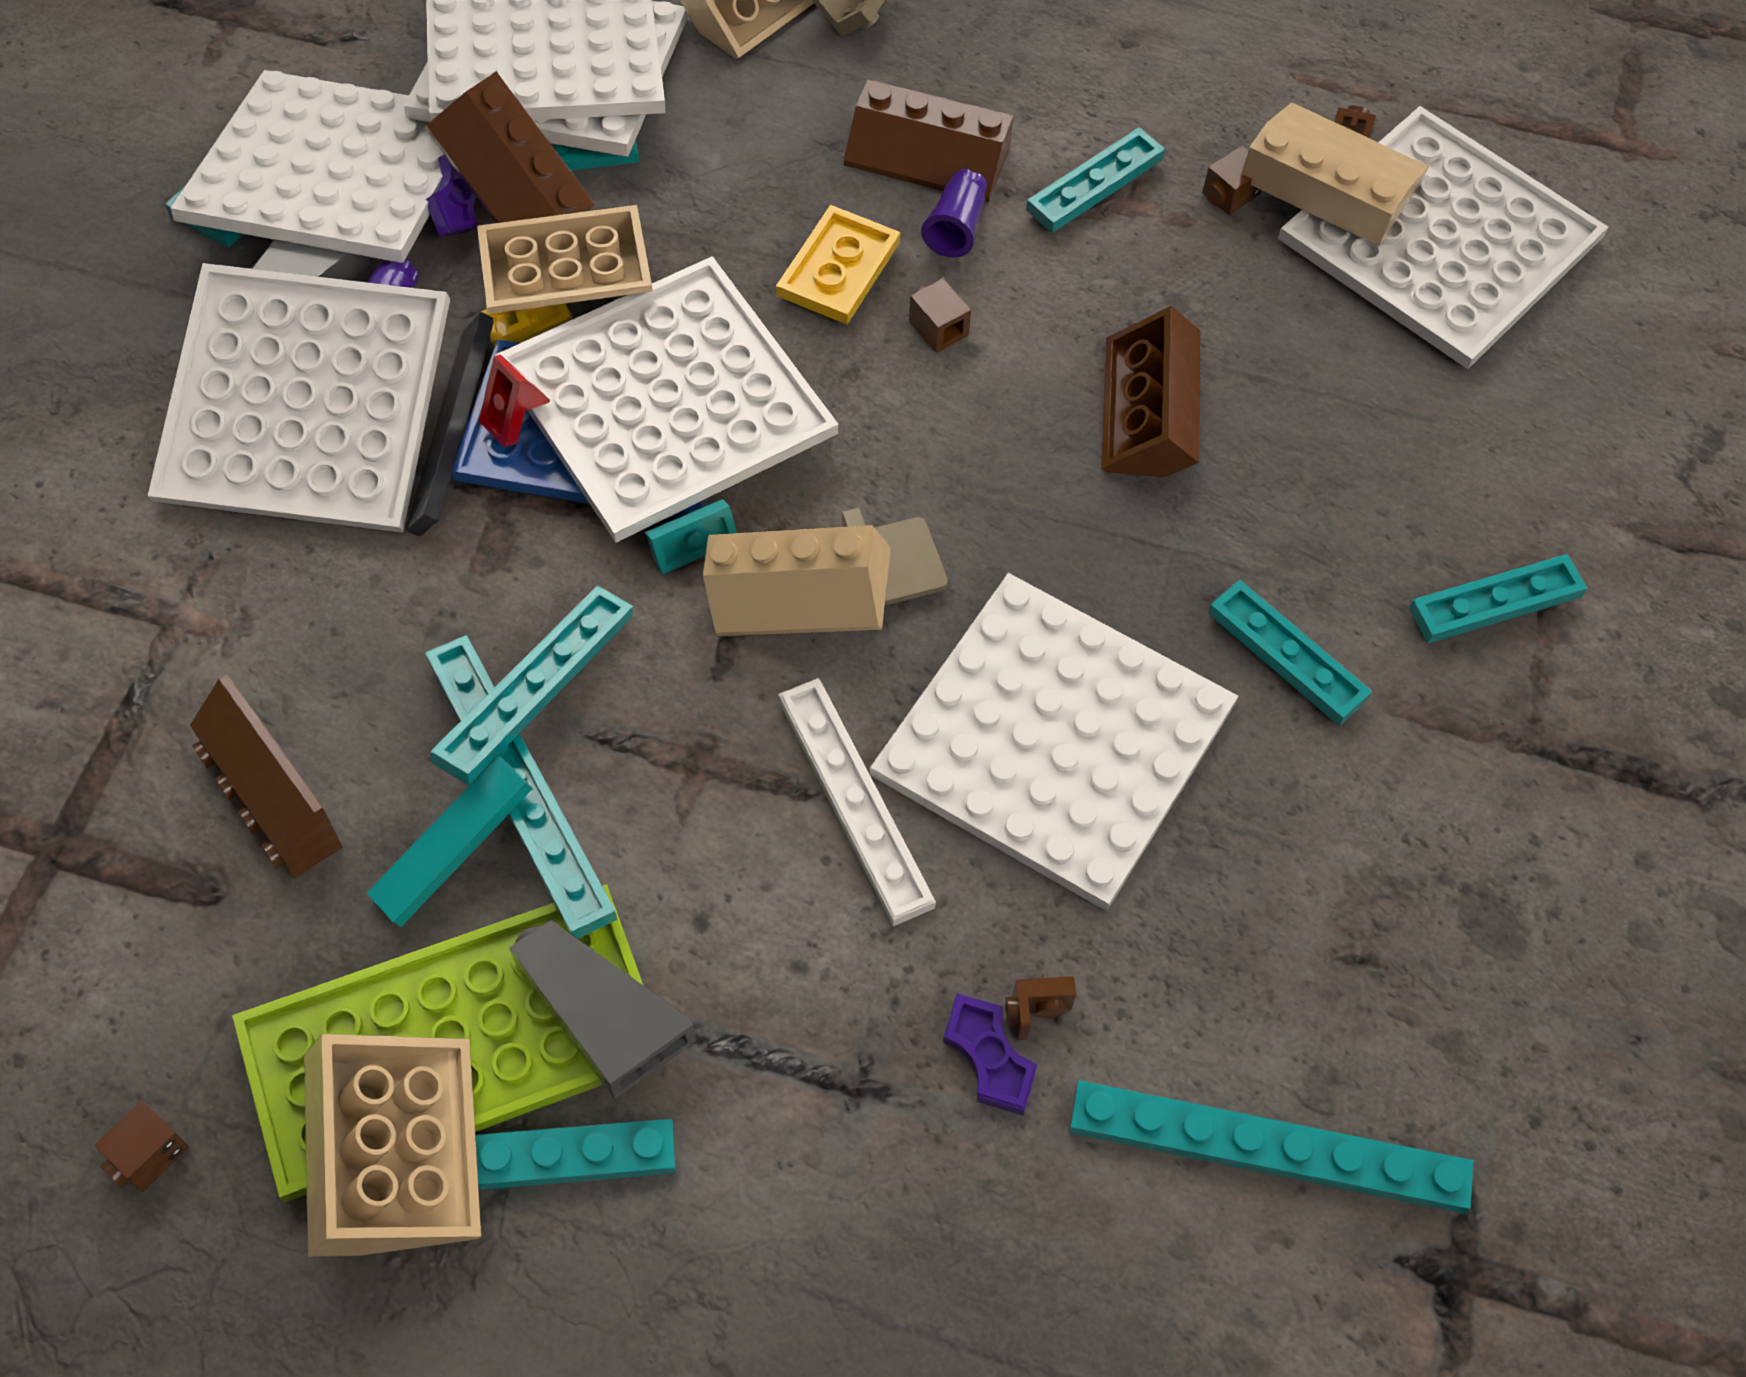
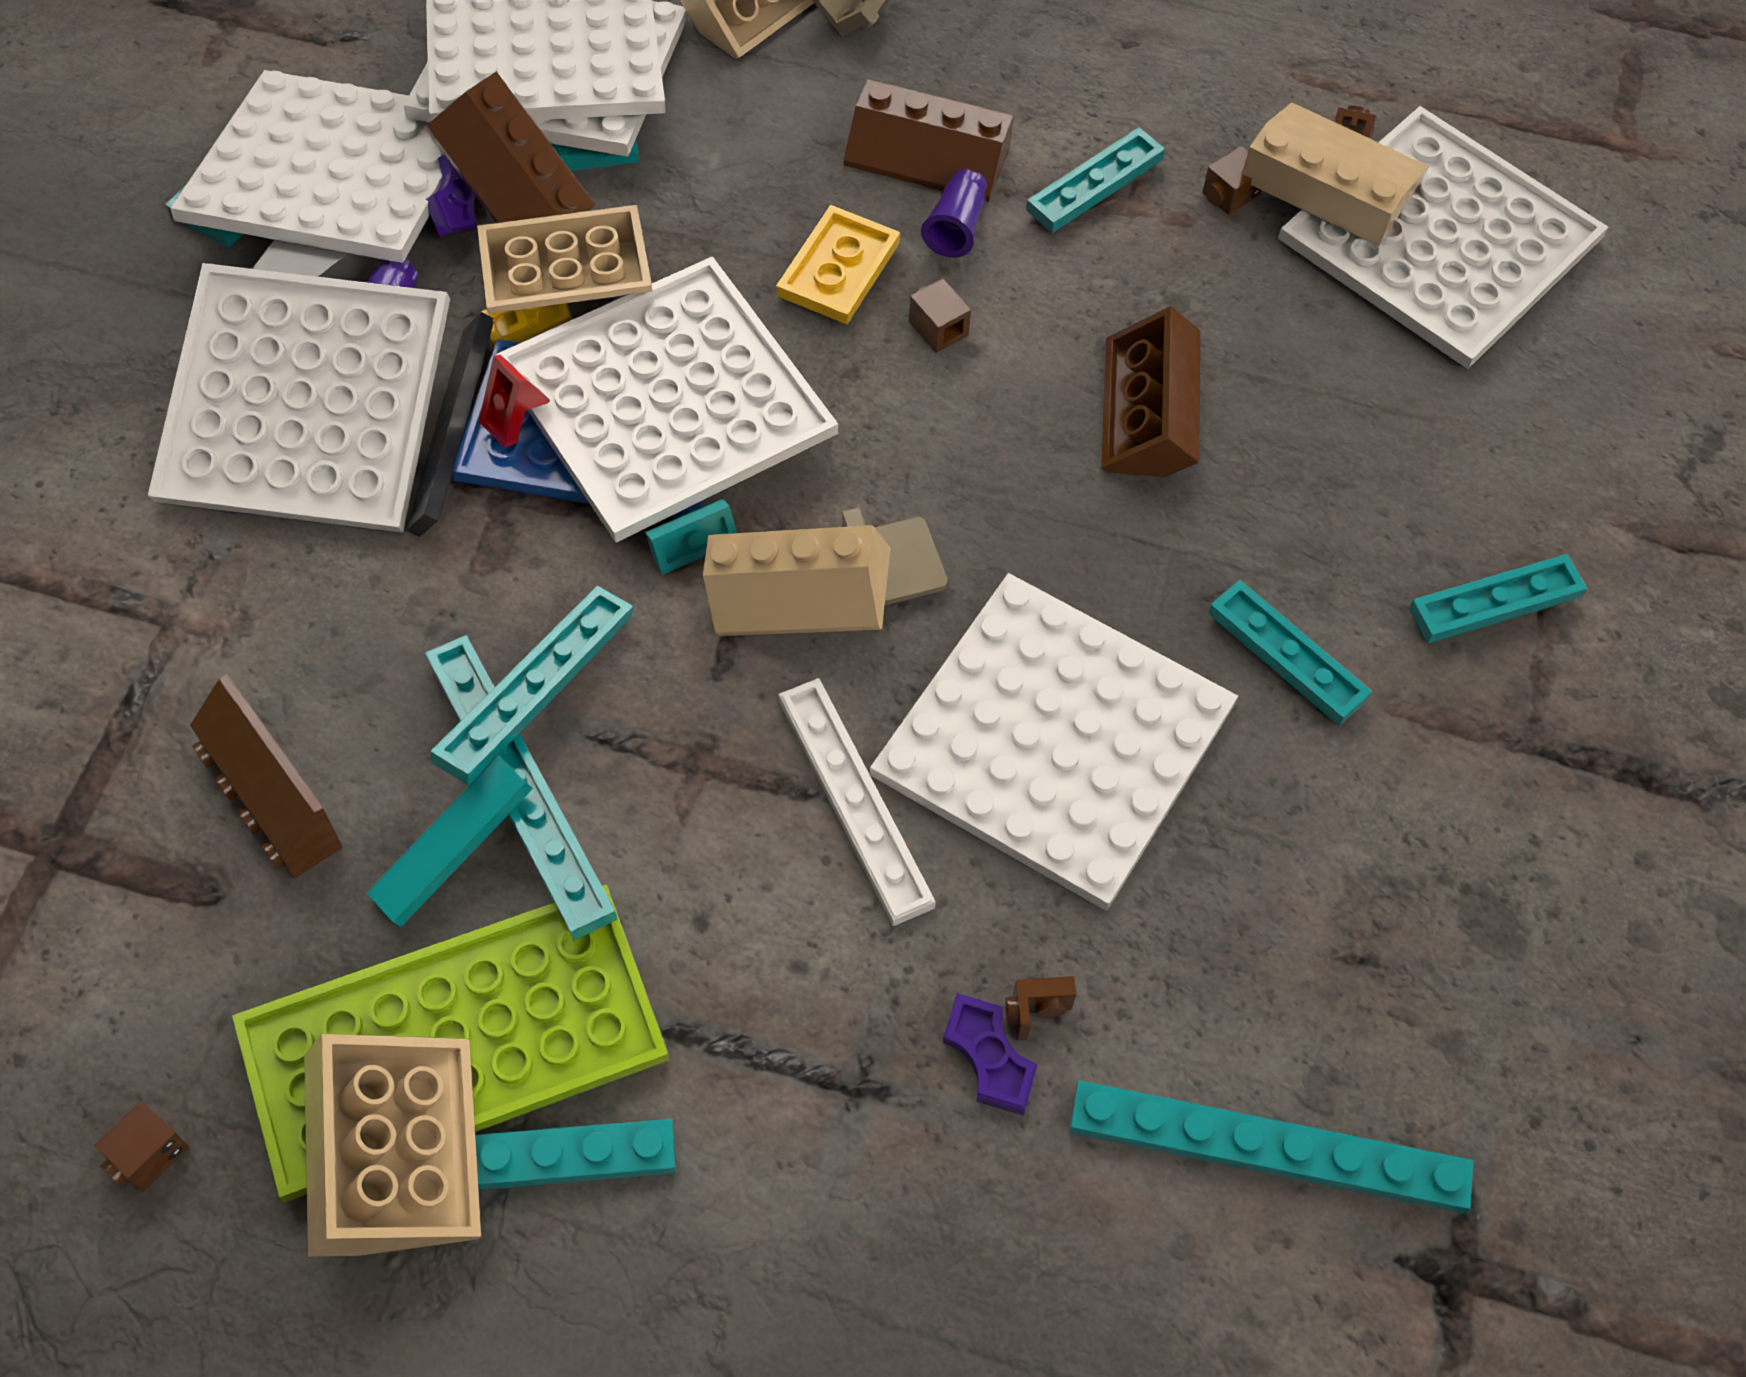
dark grey slope [509,920,696,1099] -> none

